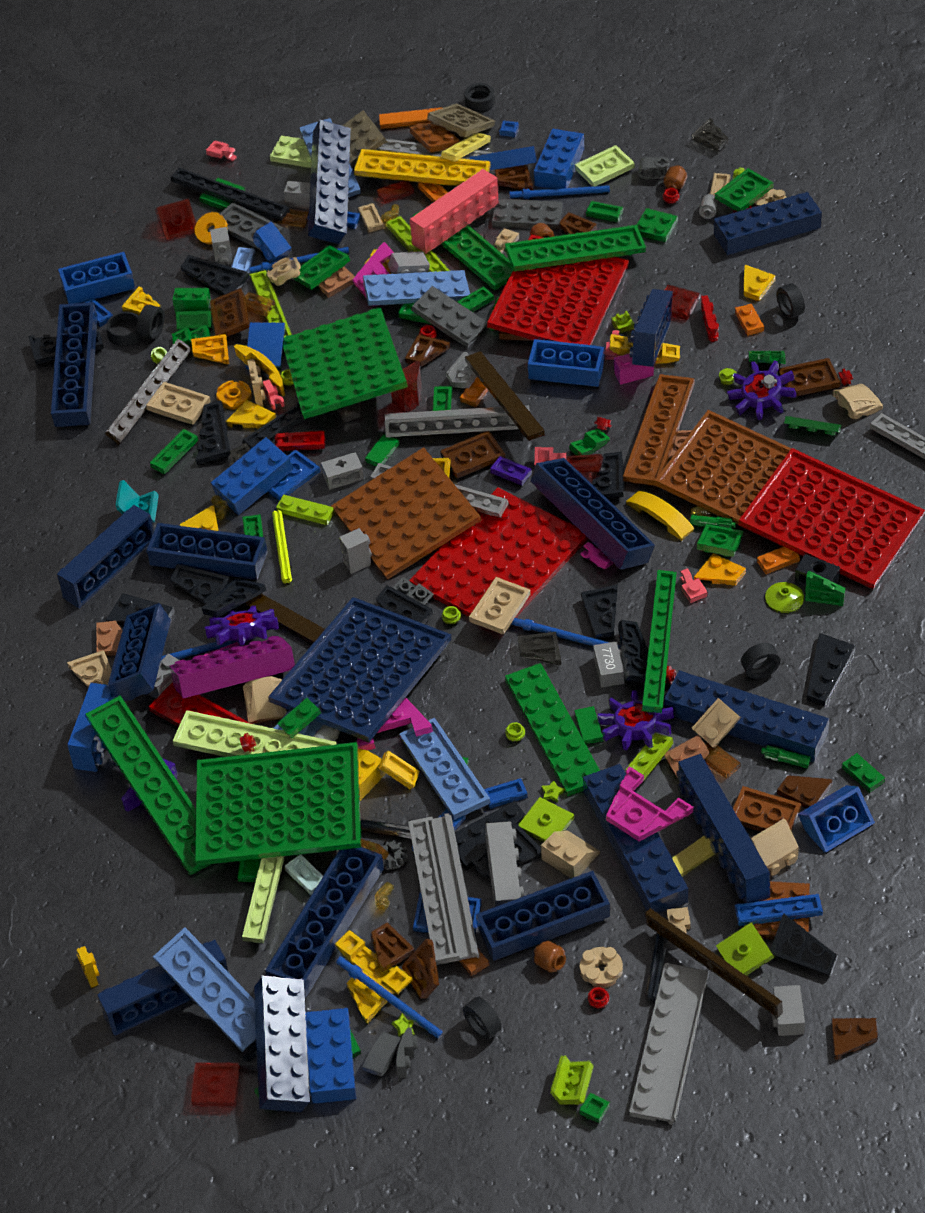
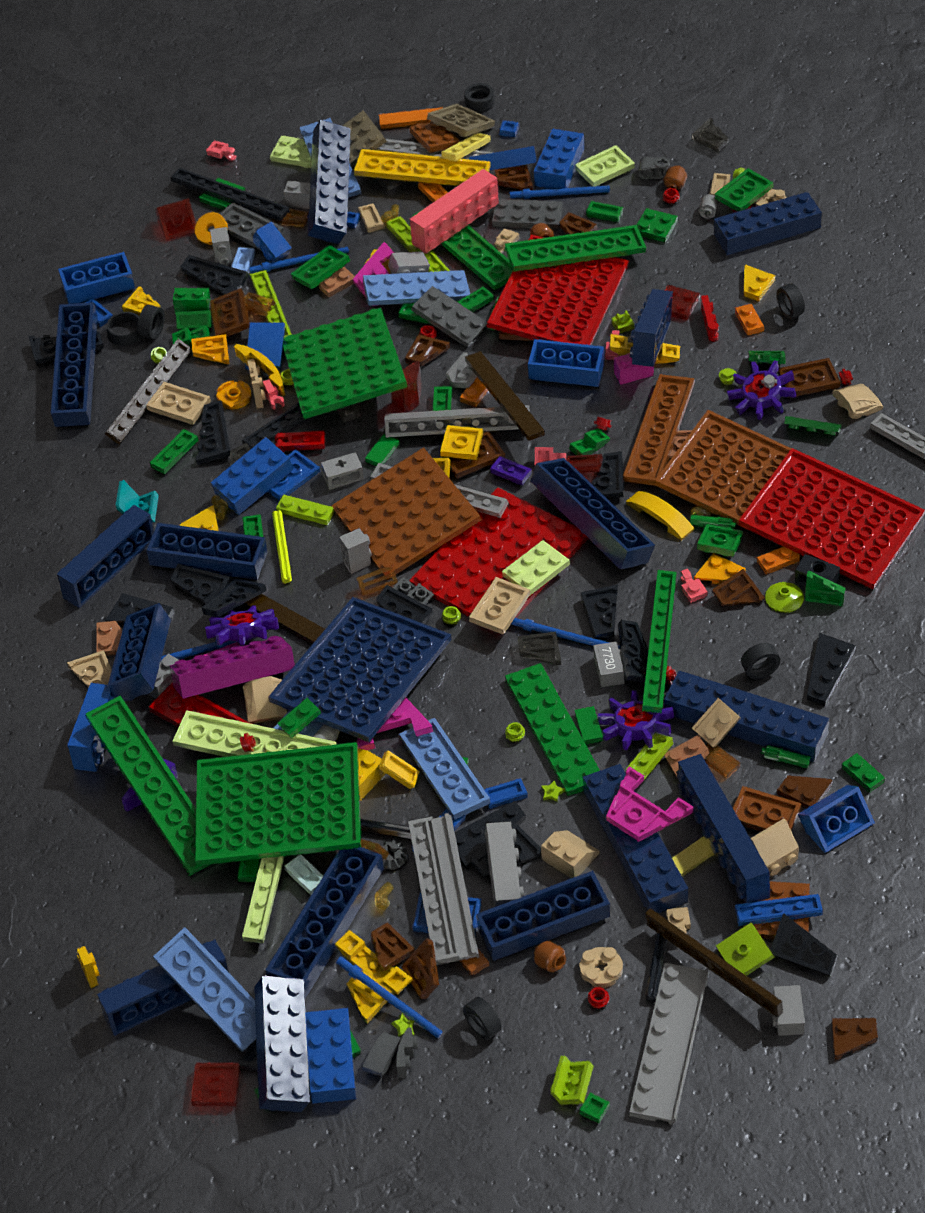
yellow wing [226,400,276,429] -> none
tan plate [267,257,301,286] -> none
clear red tile [377,180,414,204] -> none
lime plate [519,797,574,842] -> none
dark pink plate [581,542,613,569] -> none
none -> clear orange tile [356,565,398,596]
none -> yellow plate [440,425,483,460]
none -> yellowish green plate [502,540,570,595]
none -> reddish brown wing [711,569,765,607]

